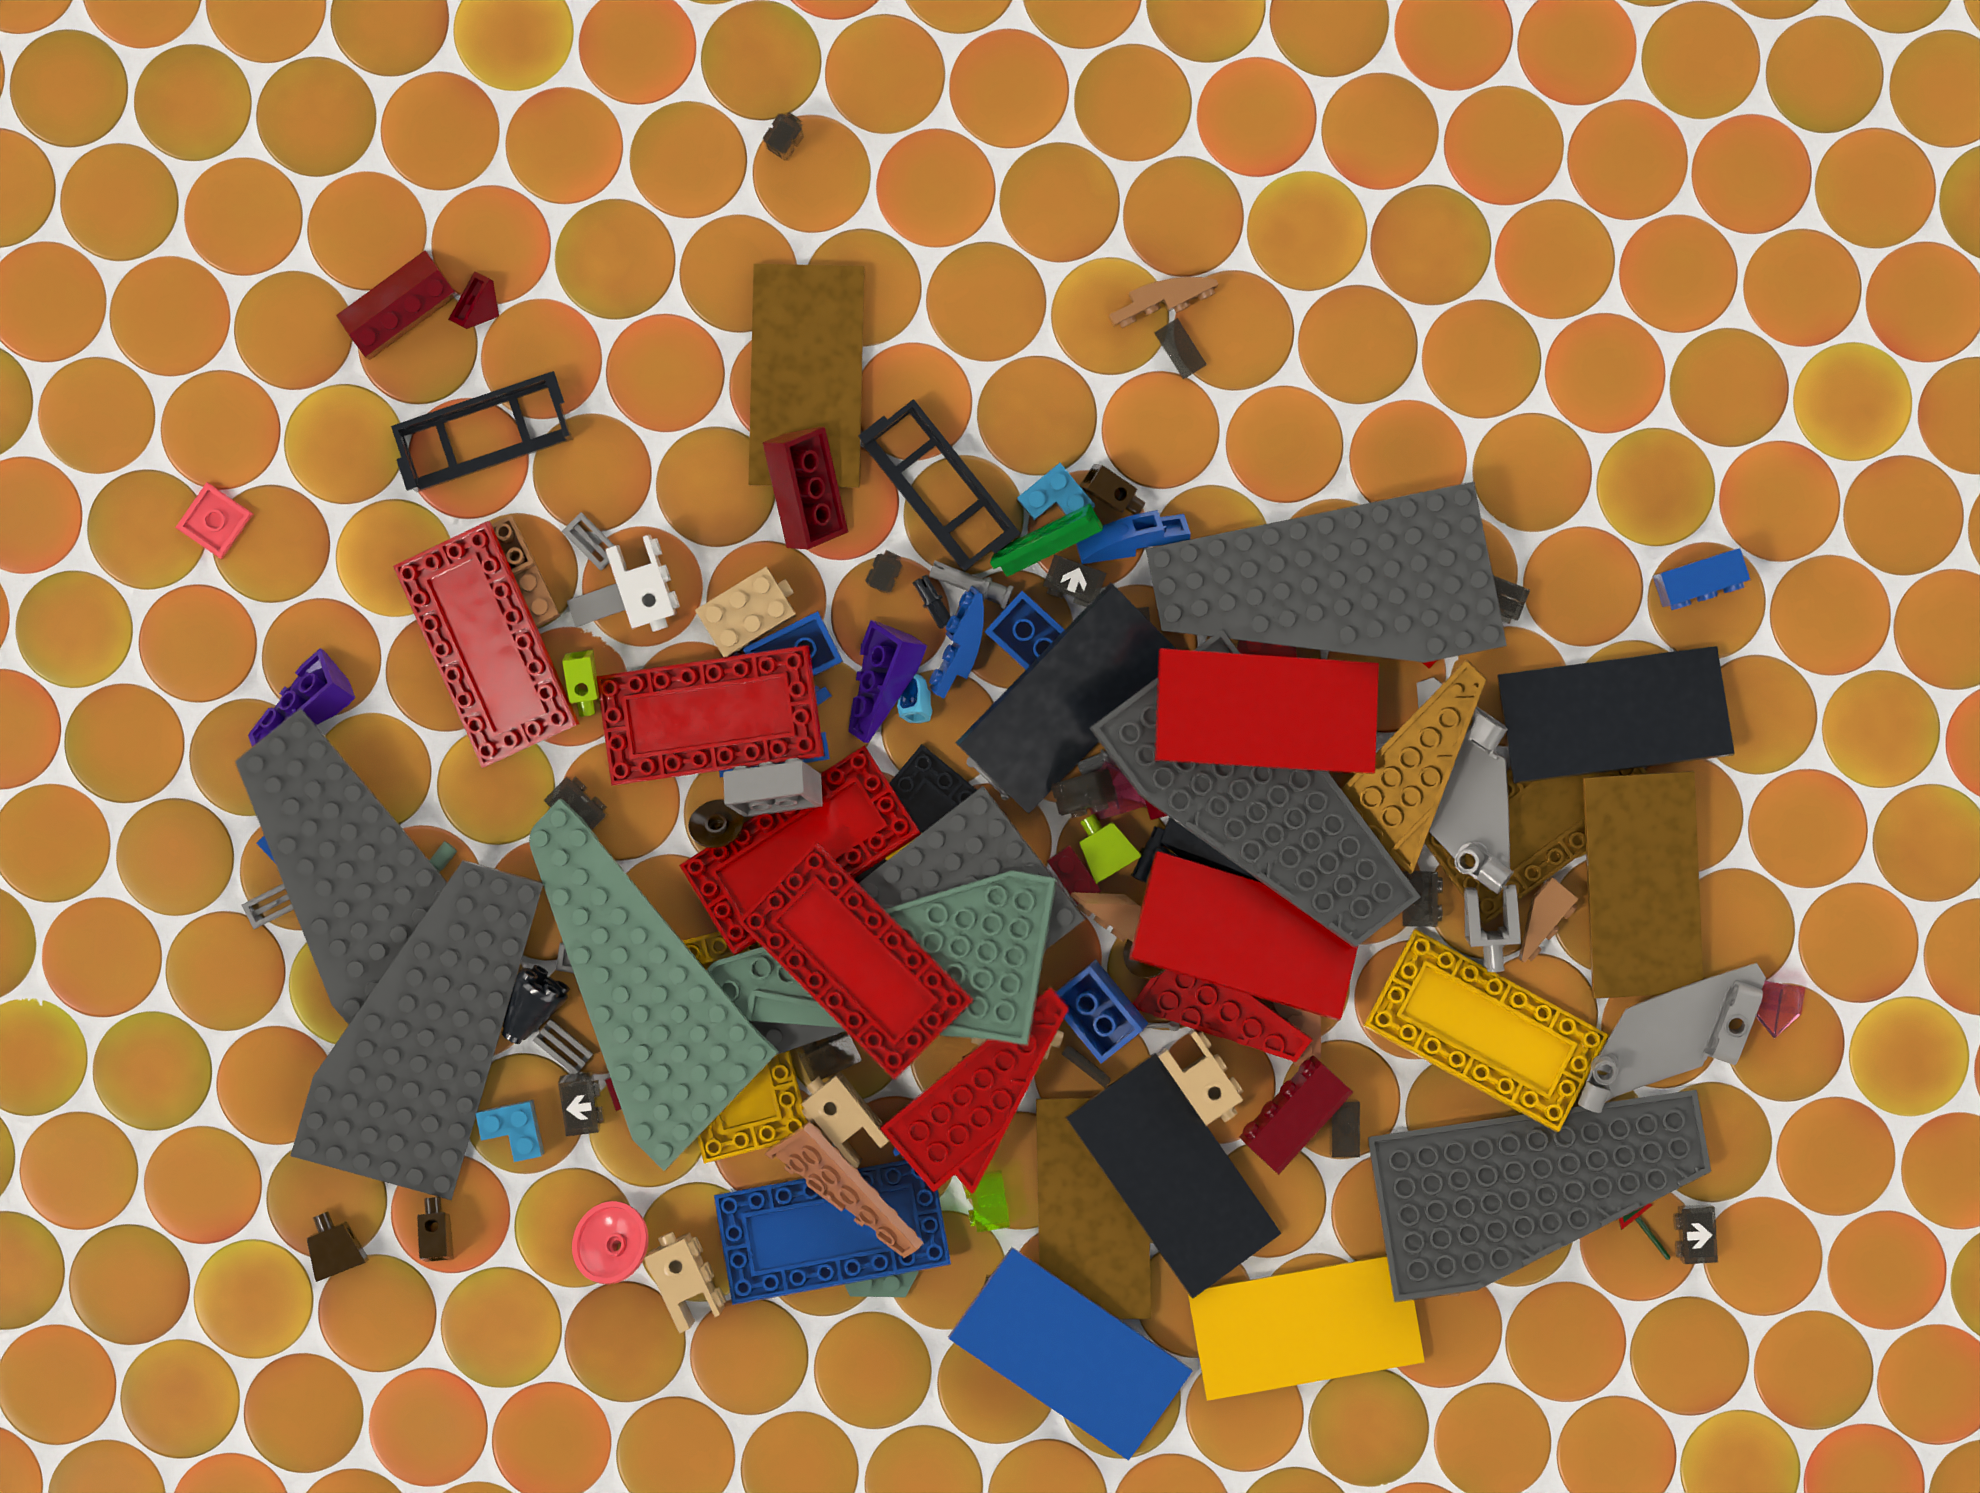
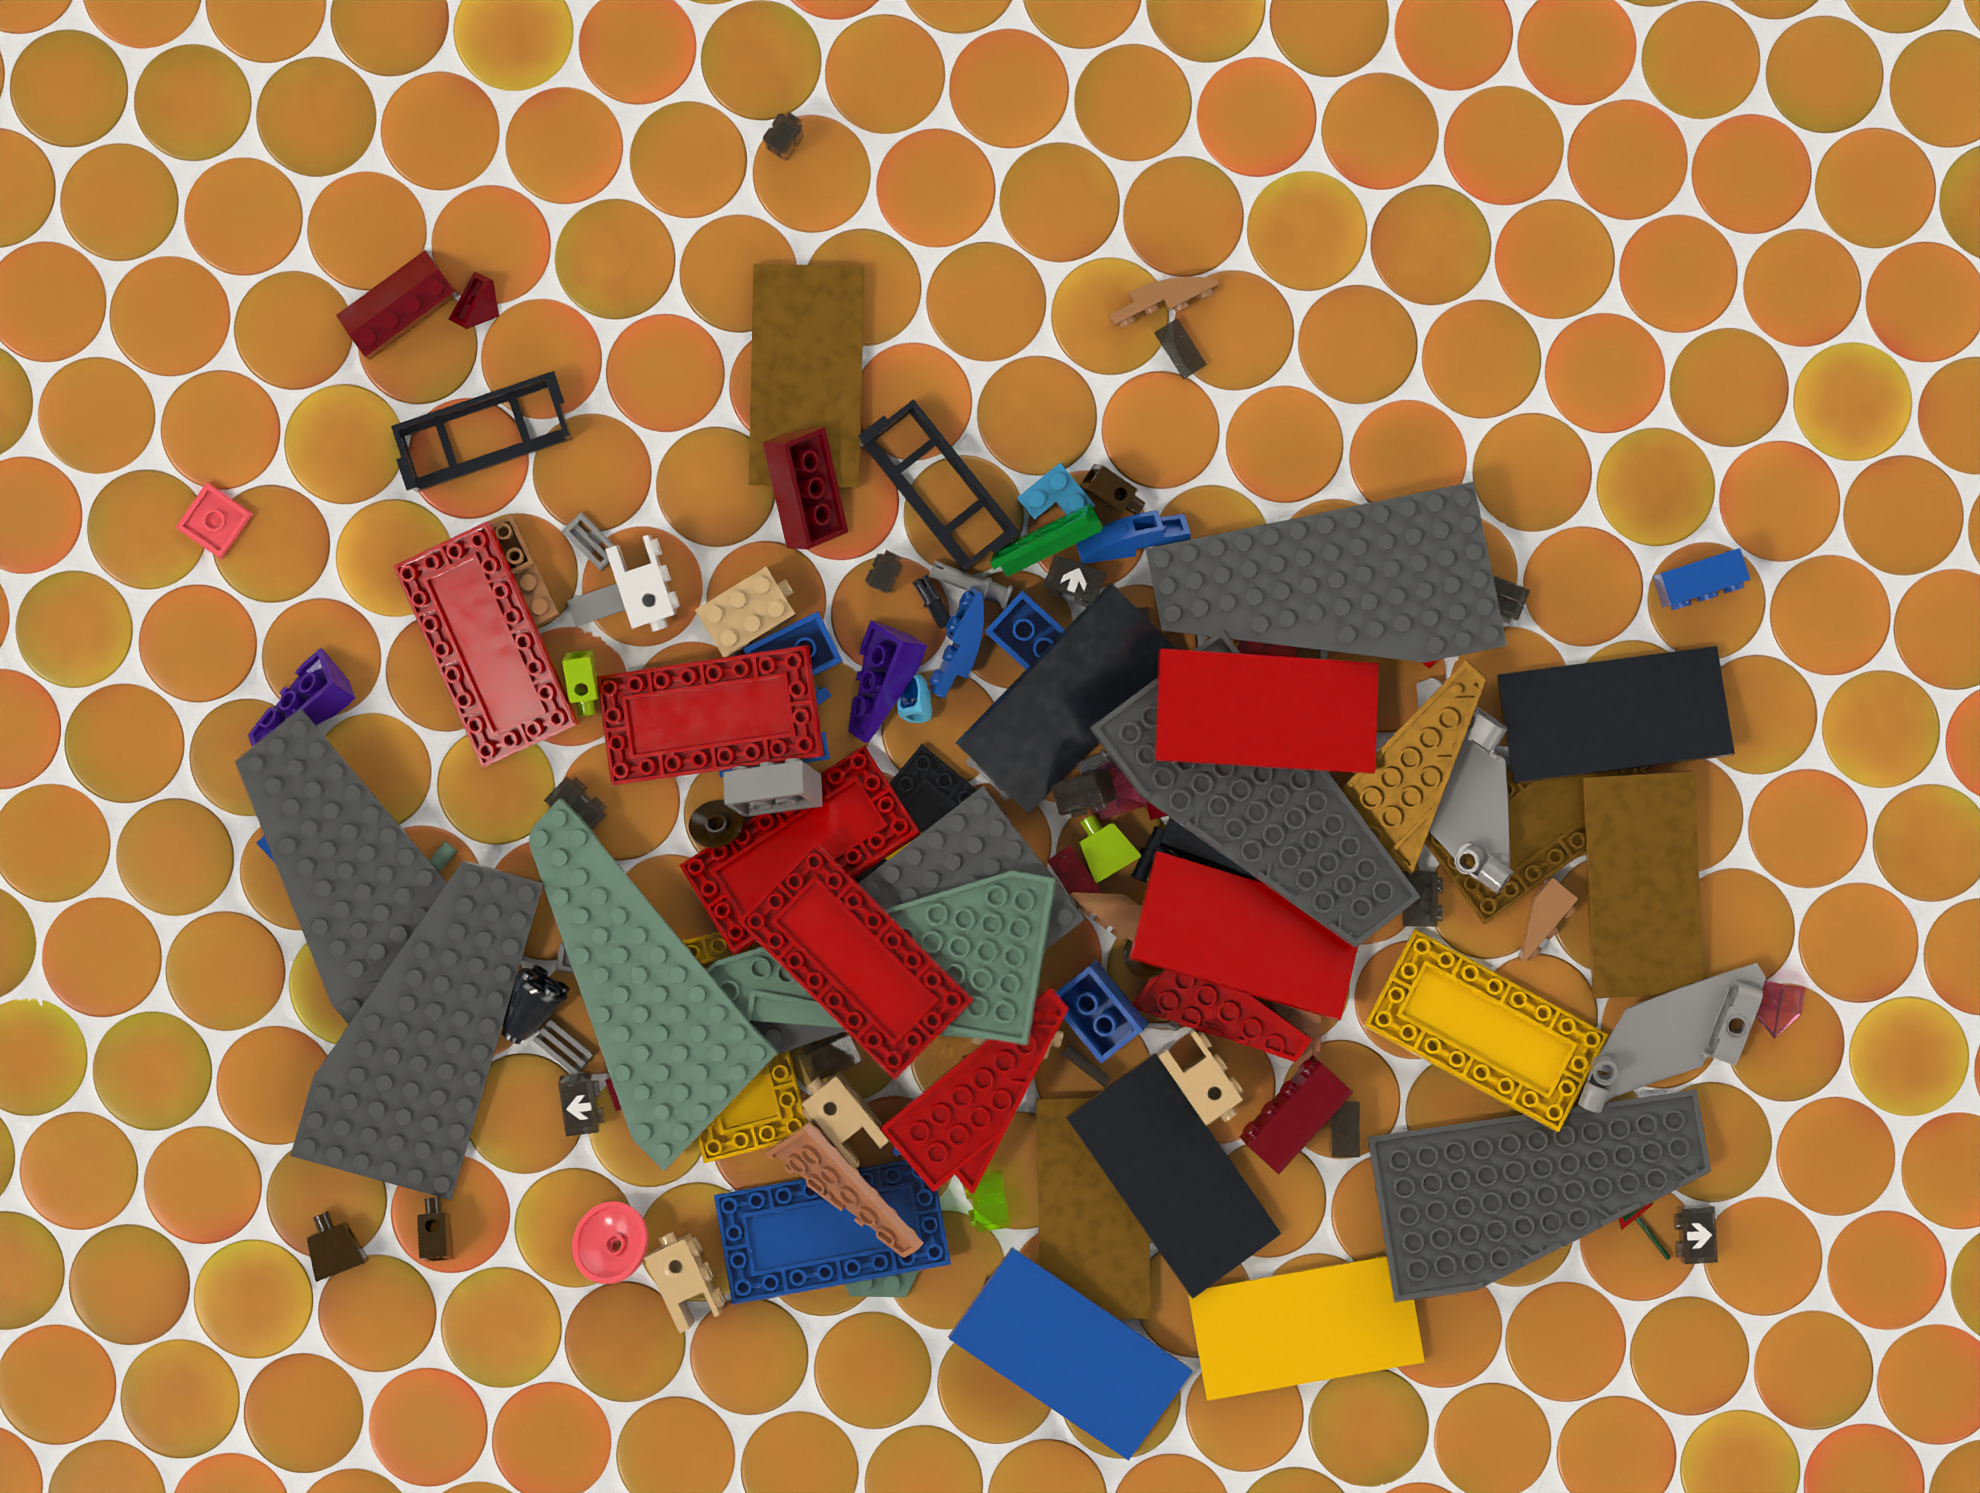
light grey tile [242,884,294,929] -> none
dark azure brick [475,1100,544,1162] -> none
light grey piece [1464,885,1521,972] -> none

